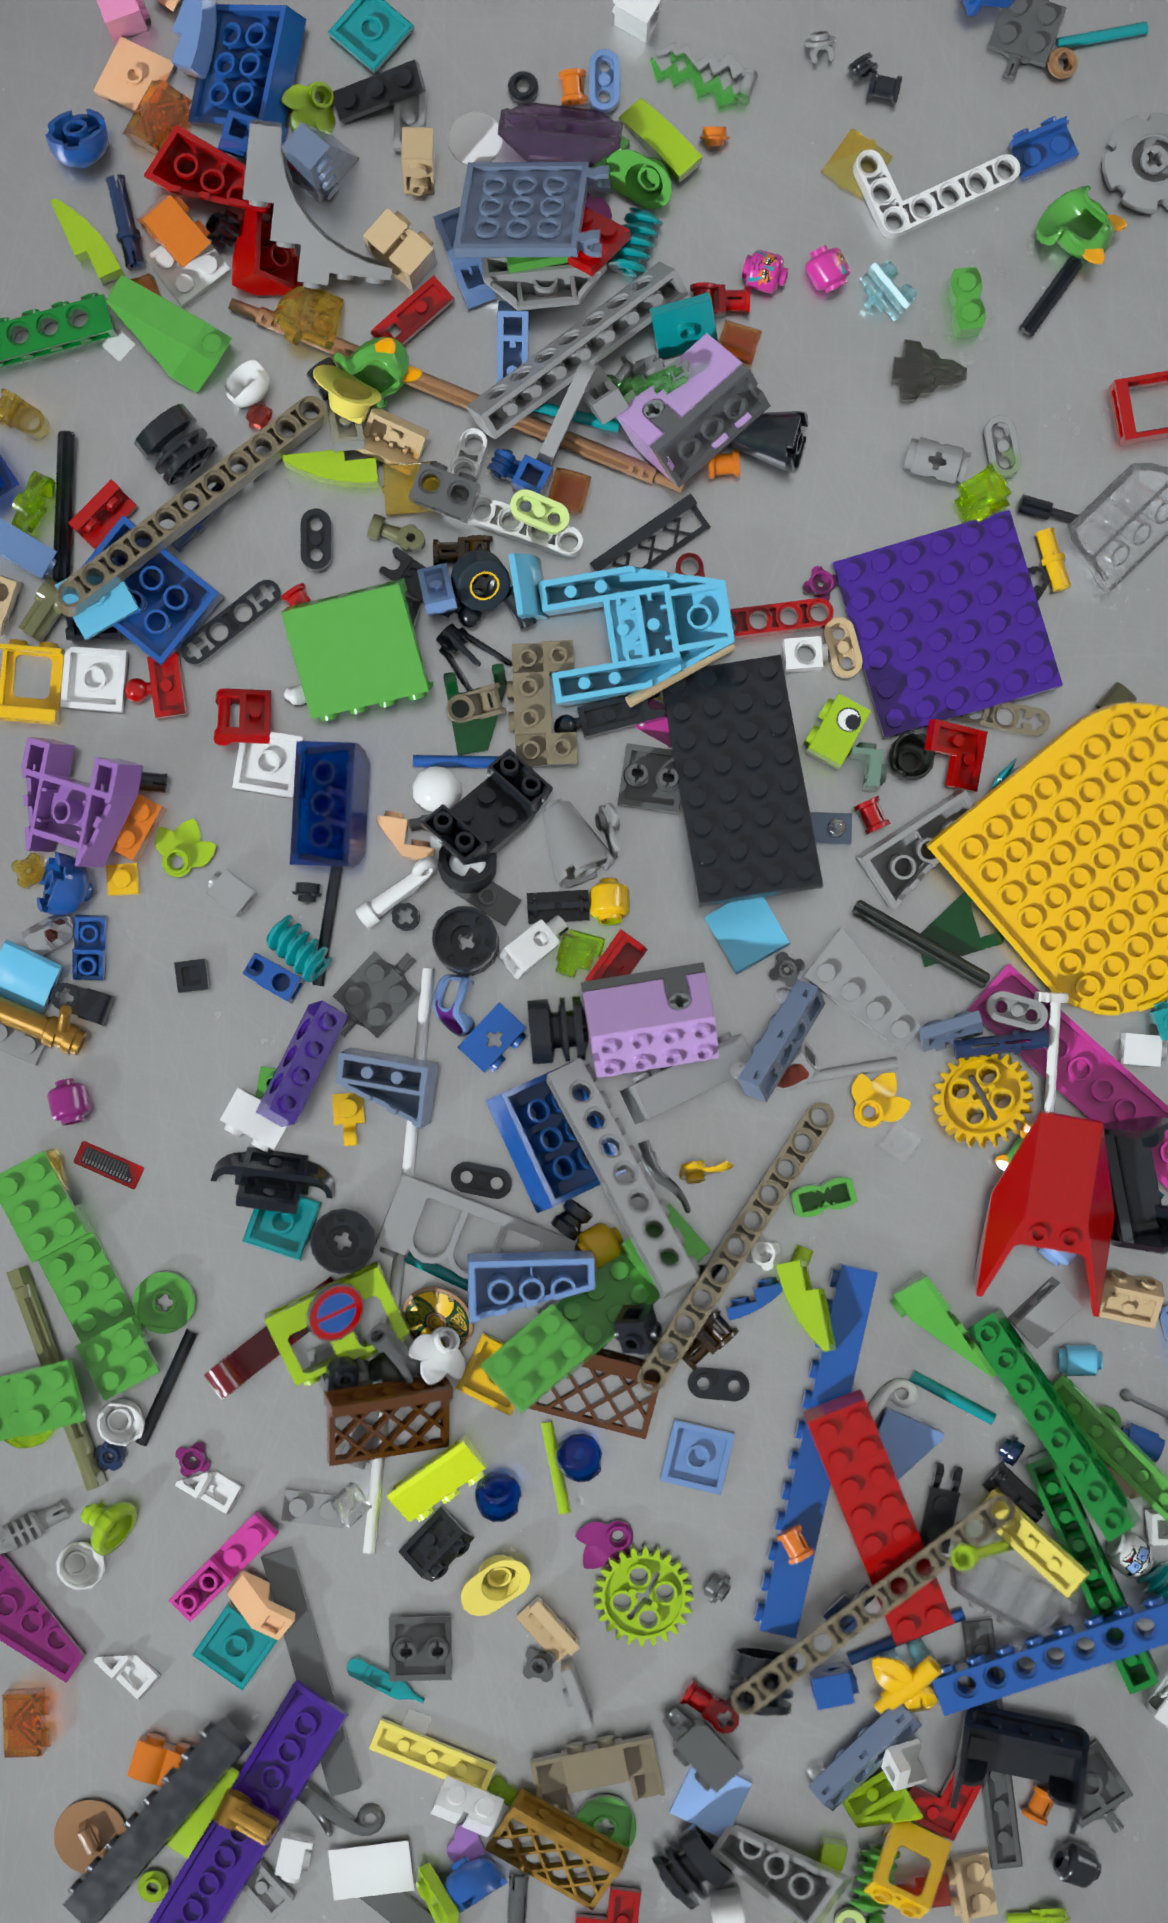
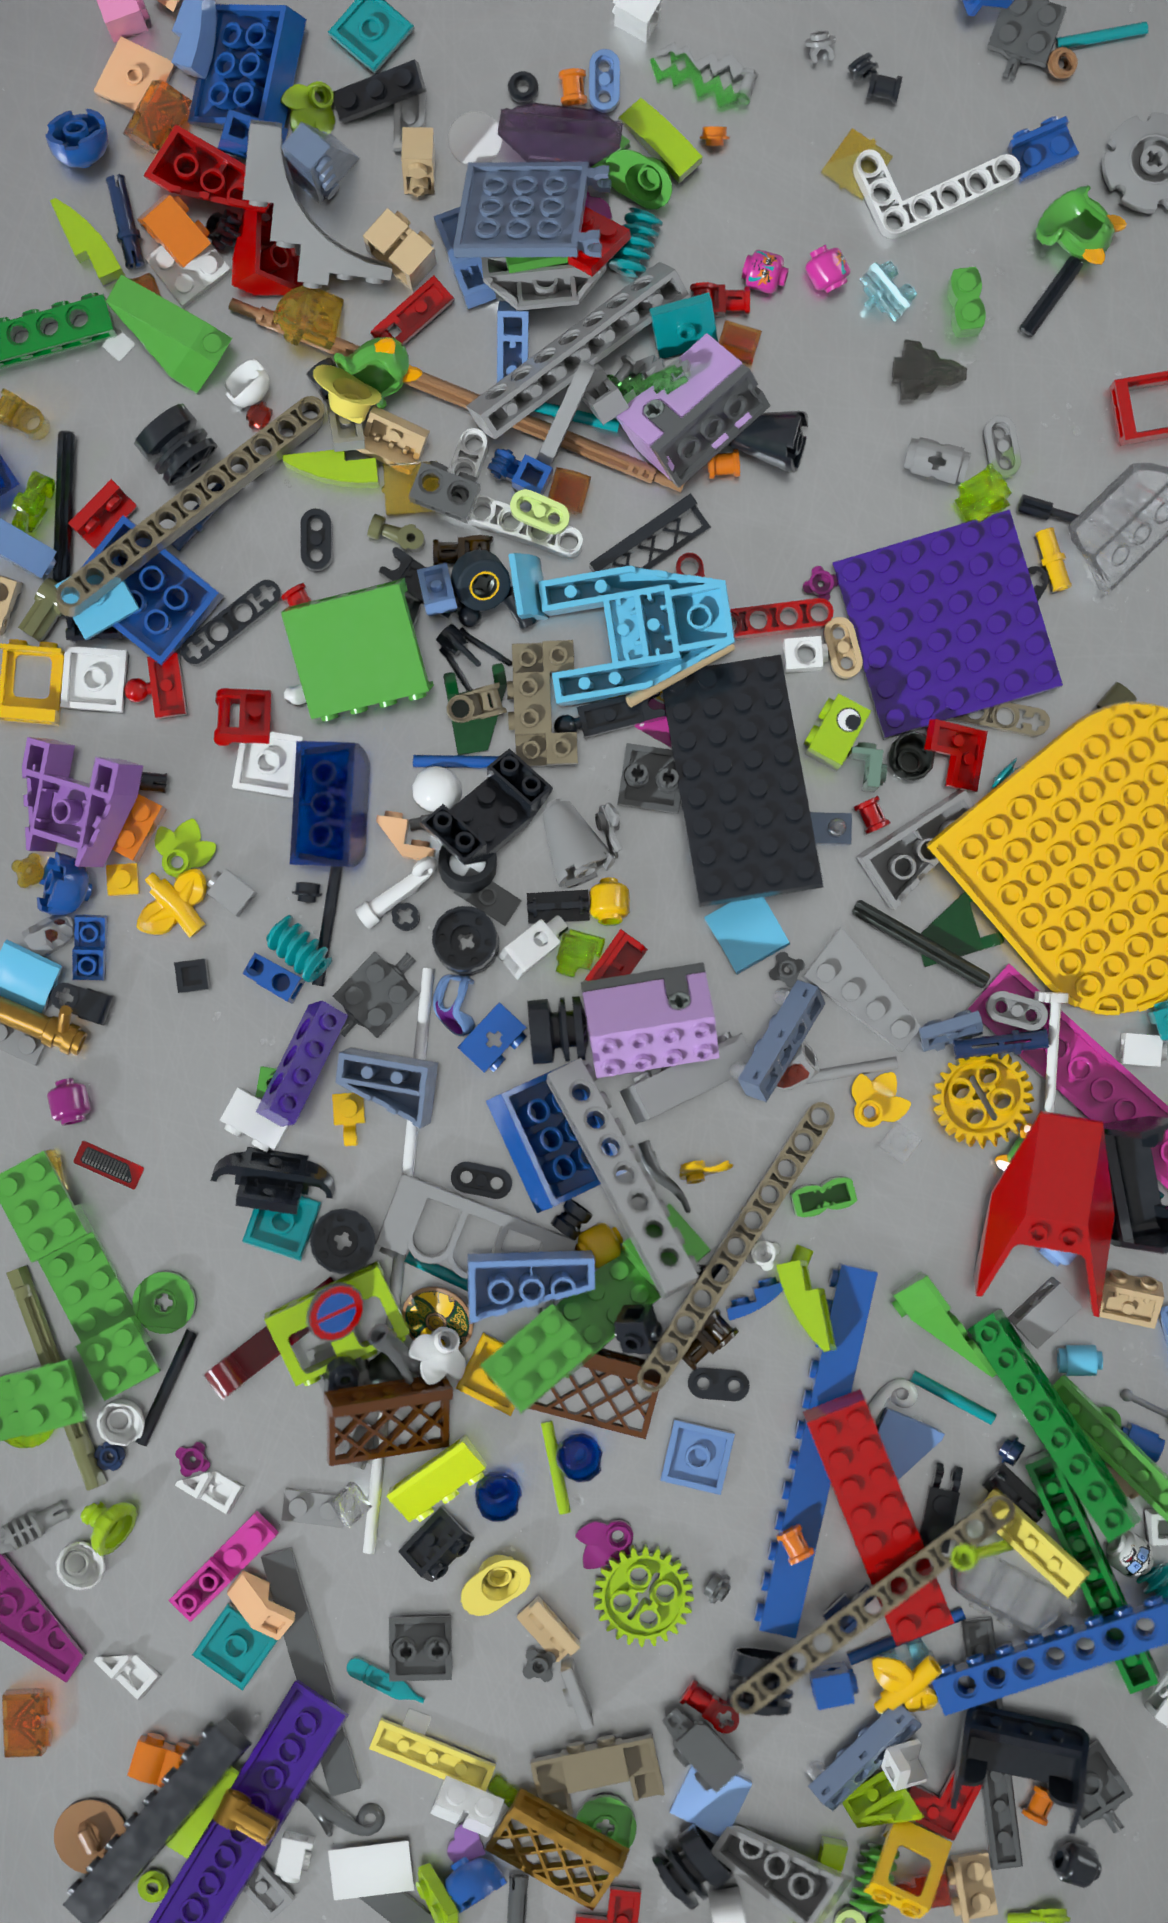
none -> yellow plant [136,869,207,938]

